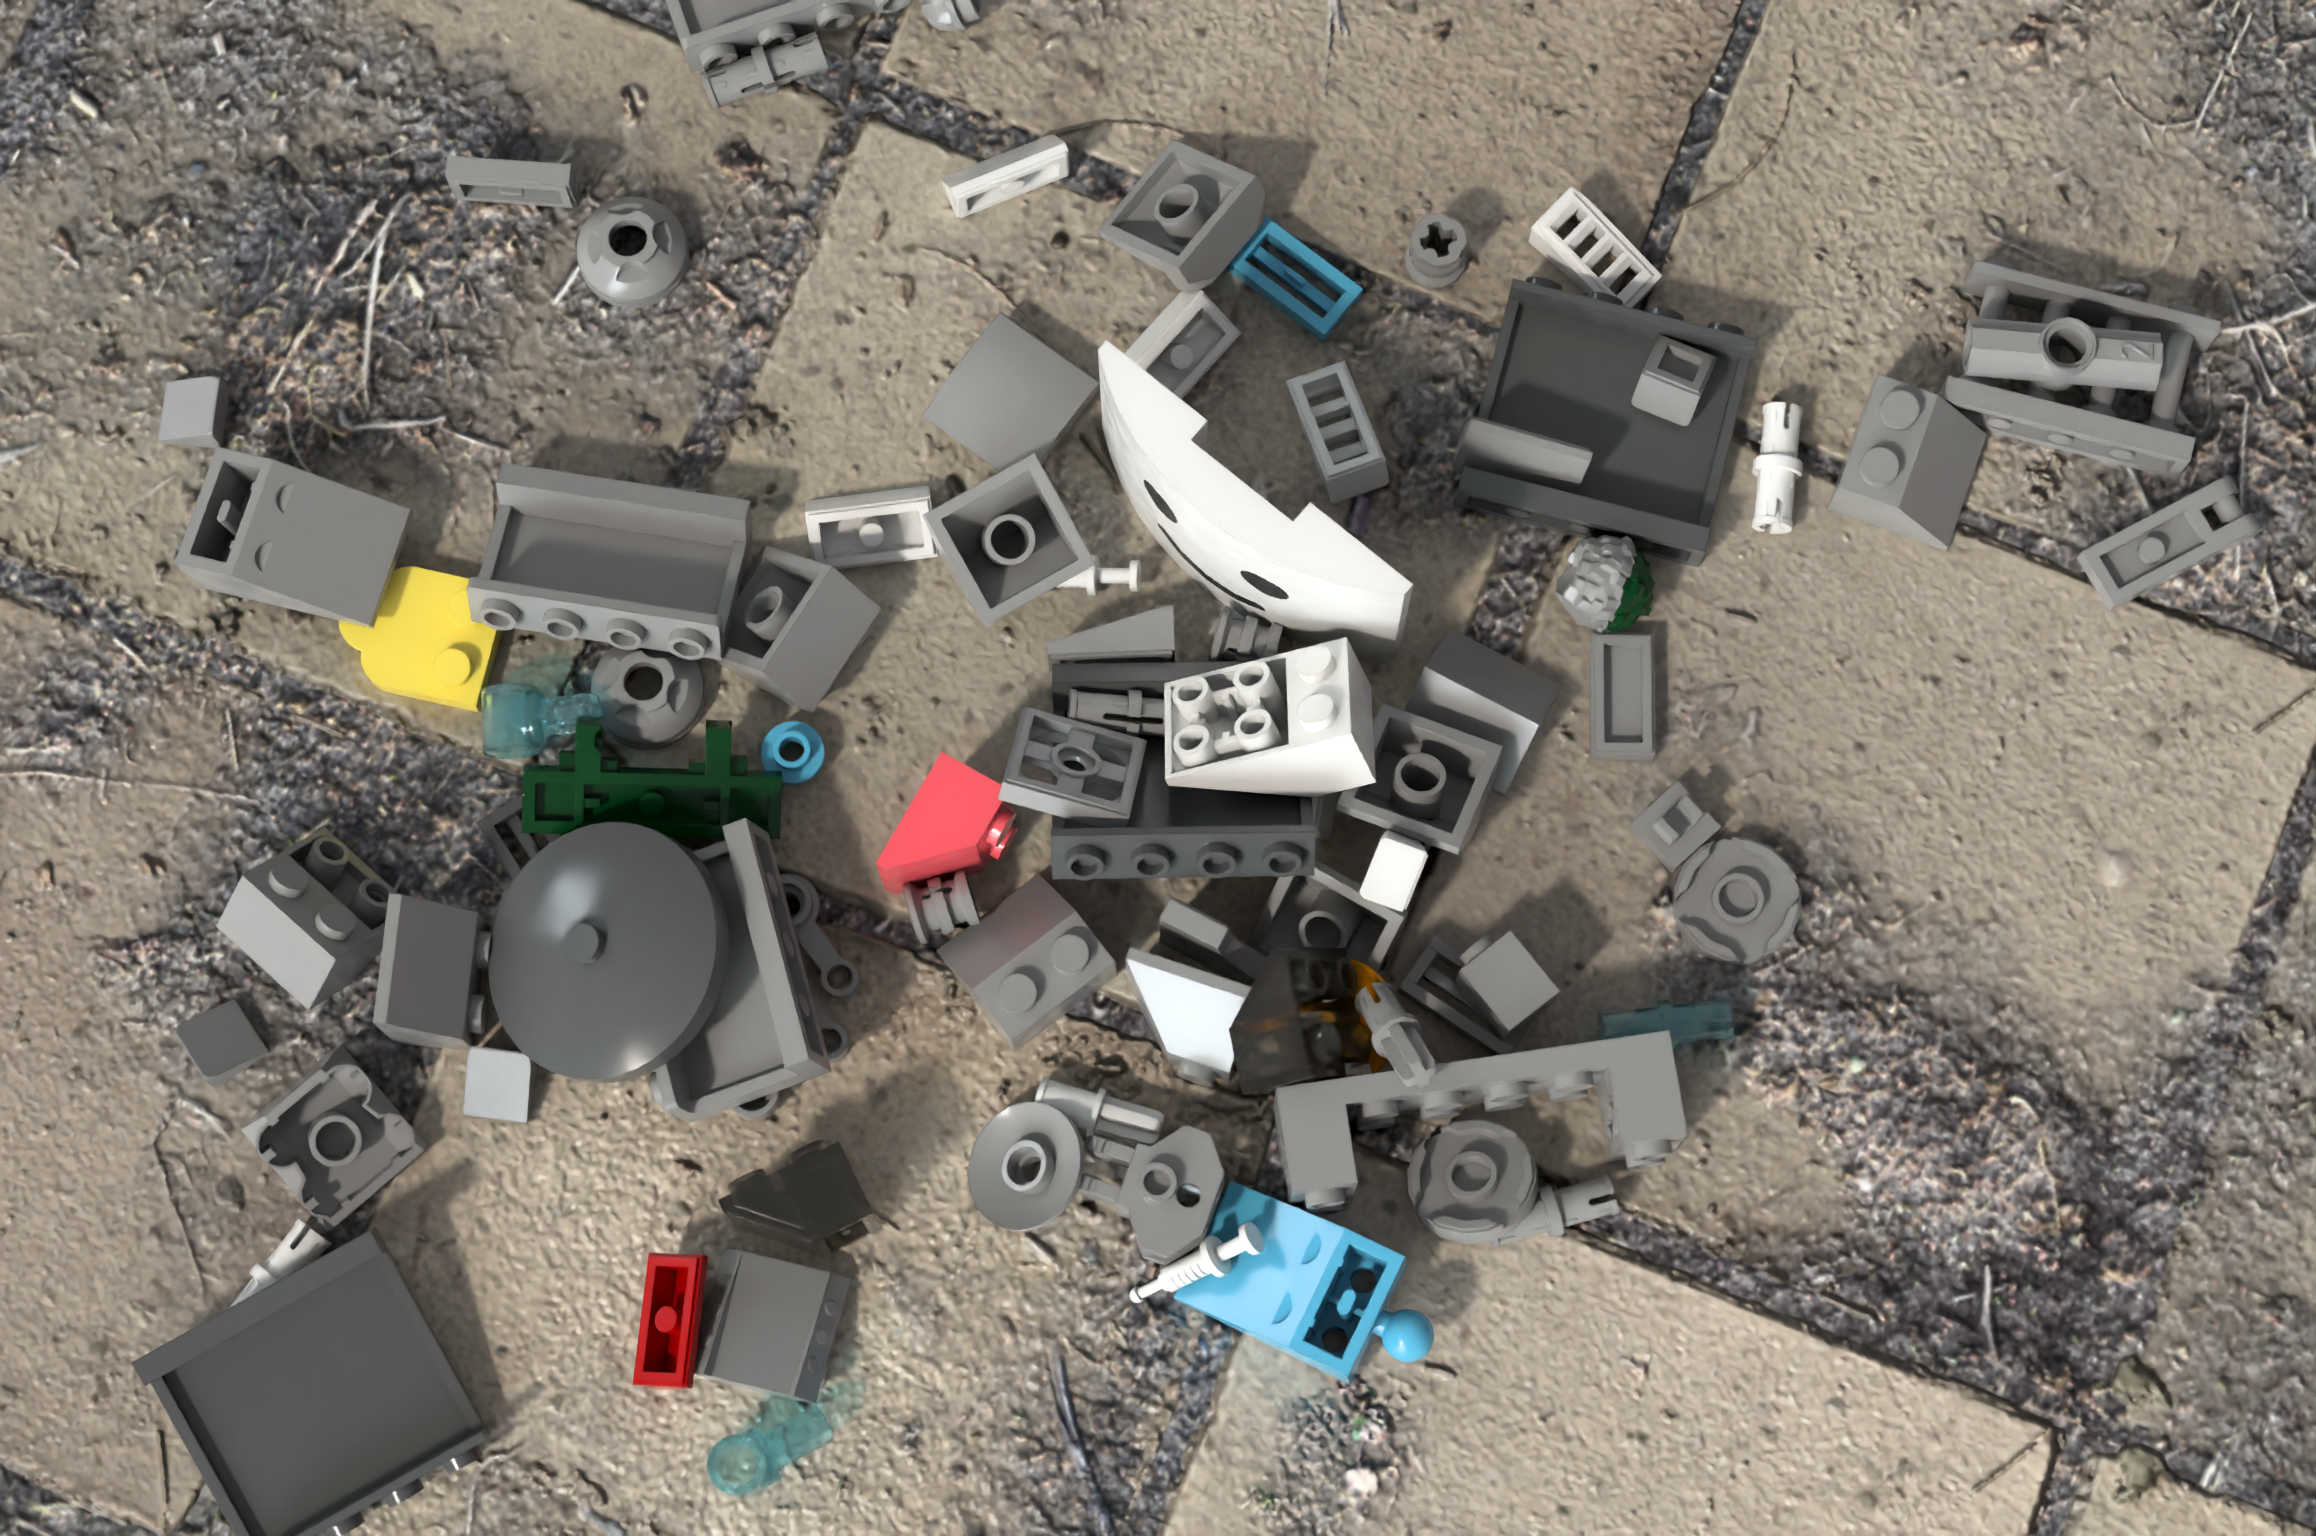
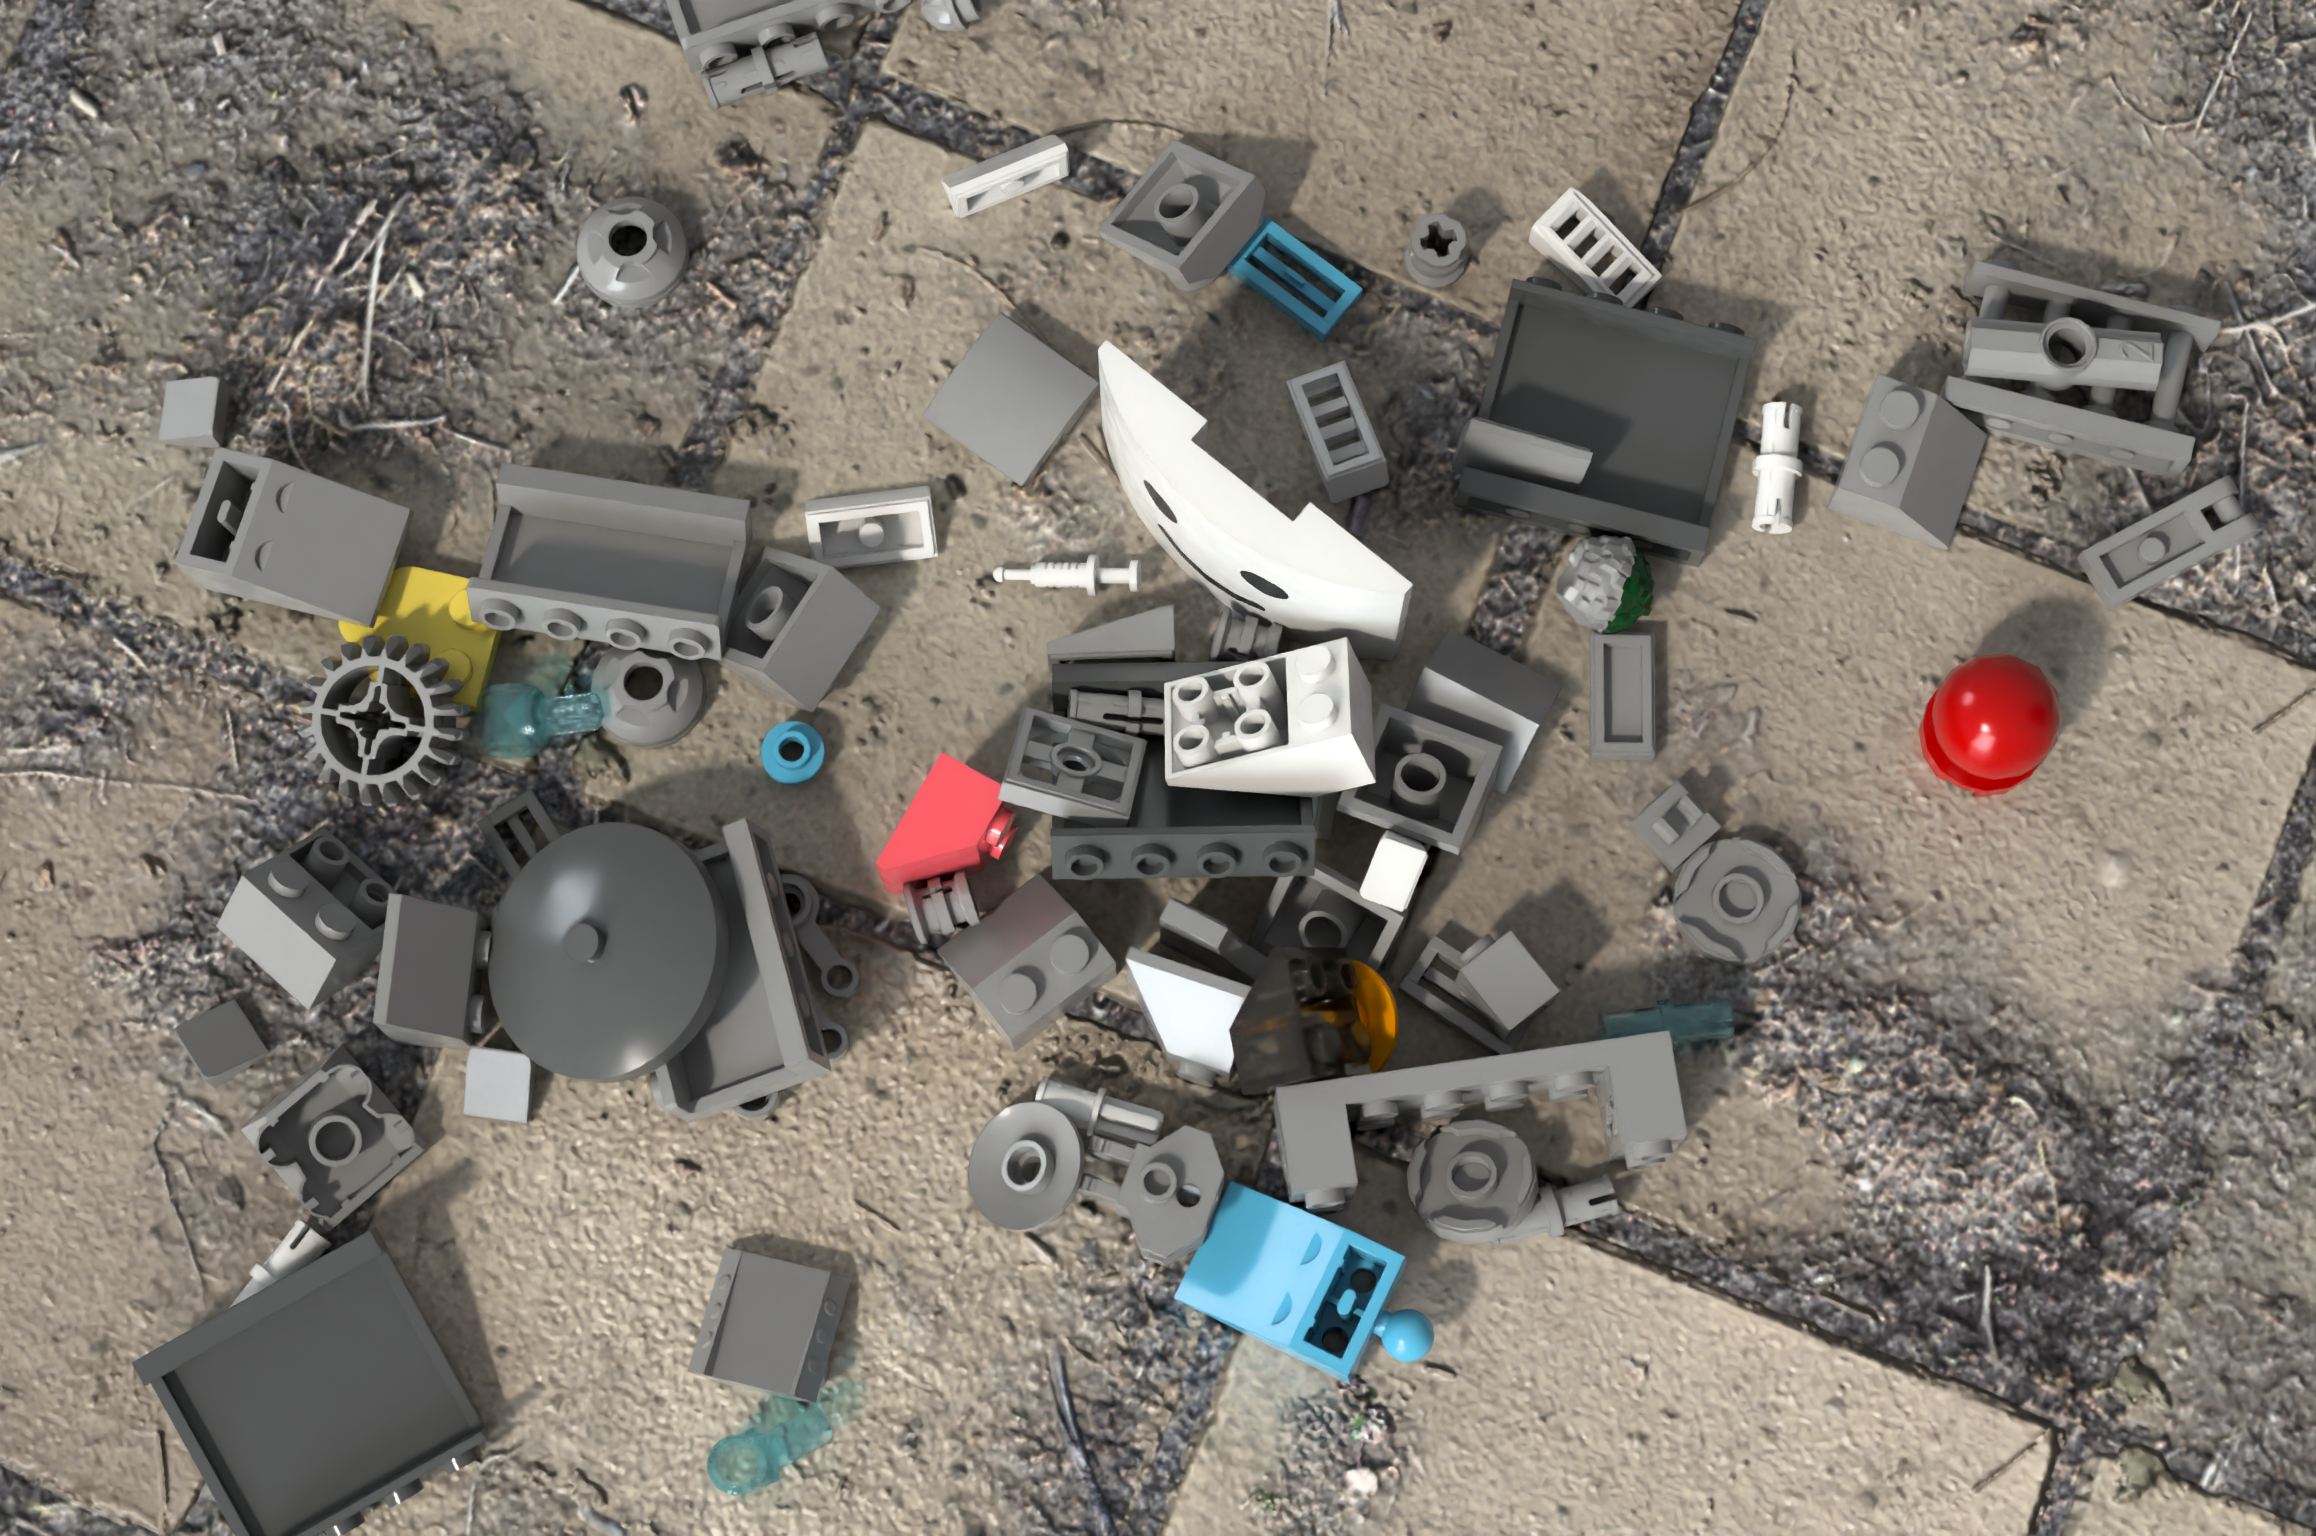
light grey tile [445,155,580,208] -> none
dark green hinge [522,716,782,839] -> none
red slope [633,1253,708,1390] -> none
clear smoke slope [718,1139,882,1258] -> none
light grey slope [923,453,1096,626] -> none
white slope [1124,290,1241,400] -> none
white piece [1129,1222,1265,1303] -> none
light grey axle [1355,982,1438,1089] -> none
light grey slope [1631,334,1717,426] -> none
none -> light grey gear [297,635,472,807]
none -> red tile [1918,654,2061,797]

